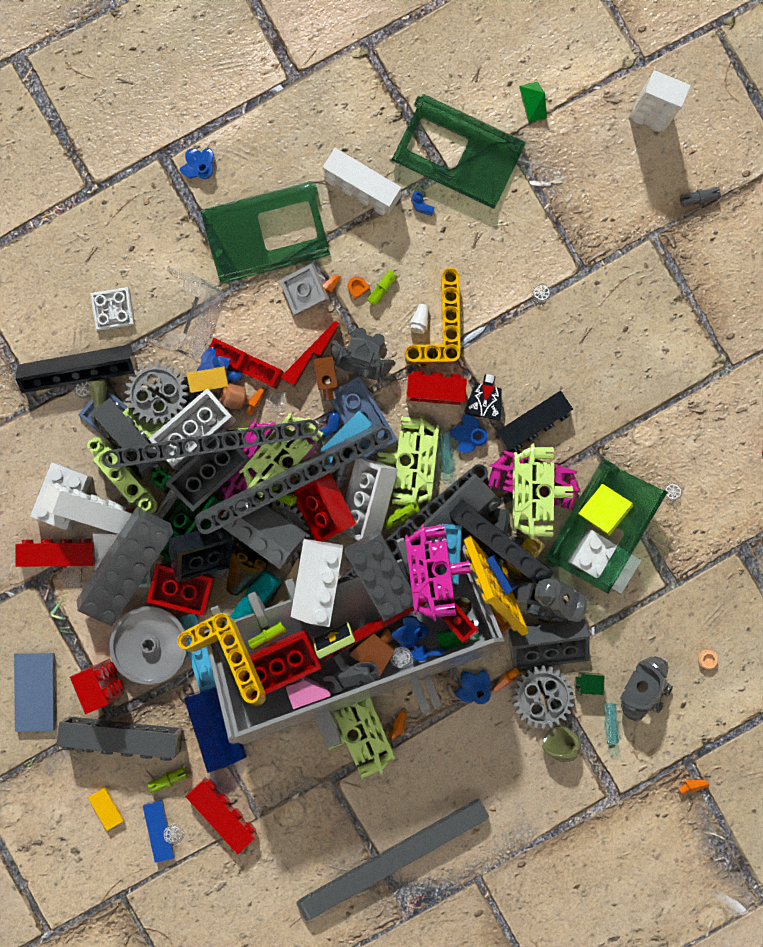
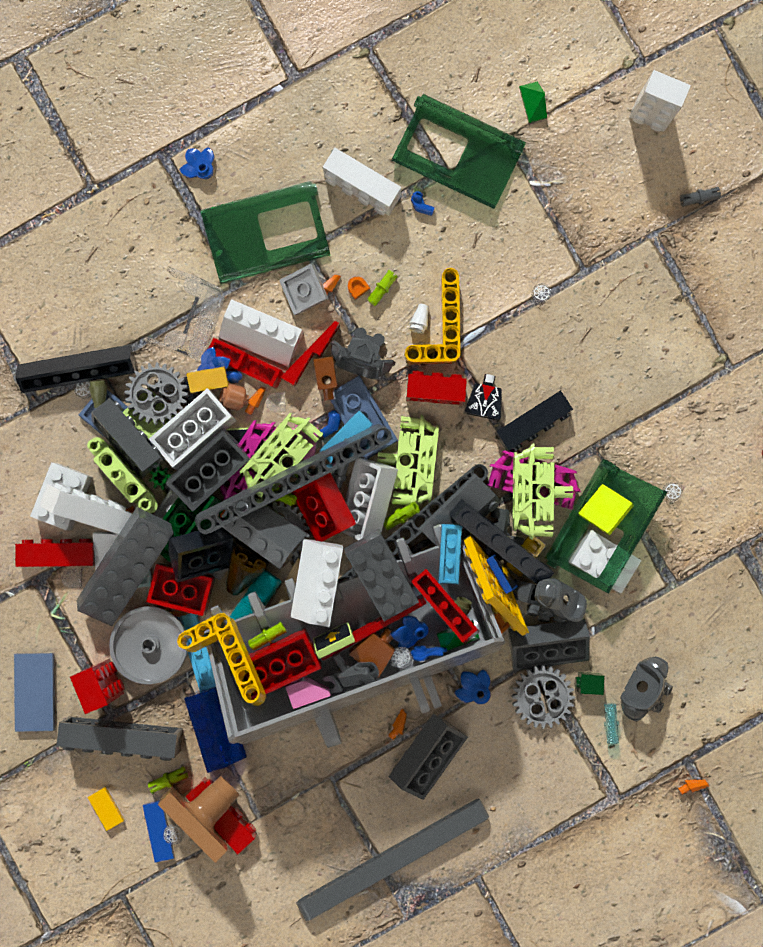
white tile [90,287,135,332] -> none
dark grey beam [102,419,319,468] -> none
yellowish green piece [328,698,395,779] -> none
dark pink piece [405,524,471,621] -> none
clear light blue pin [439,434,454,472] -> none
blue plate [450,414,488,453] -> none
orange bar [493,668,519,692] -> none
olive hair [542,726,581,762] -> none
light nougat tile [698,649,718,669] -> none
none -> medium nougat piece [158,776,240,863]
none -> white slope [219,299,303,367]
none -> dark grey slope [388,713,468,800]

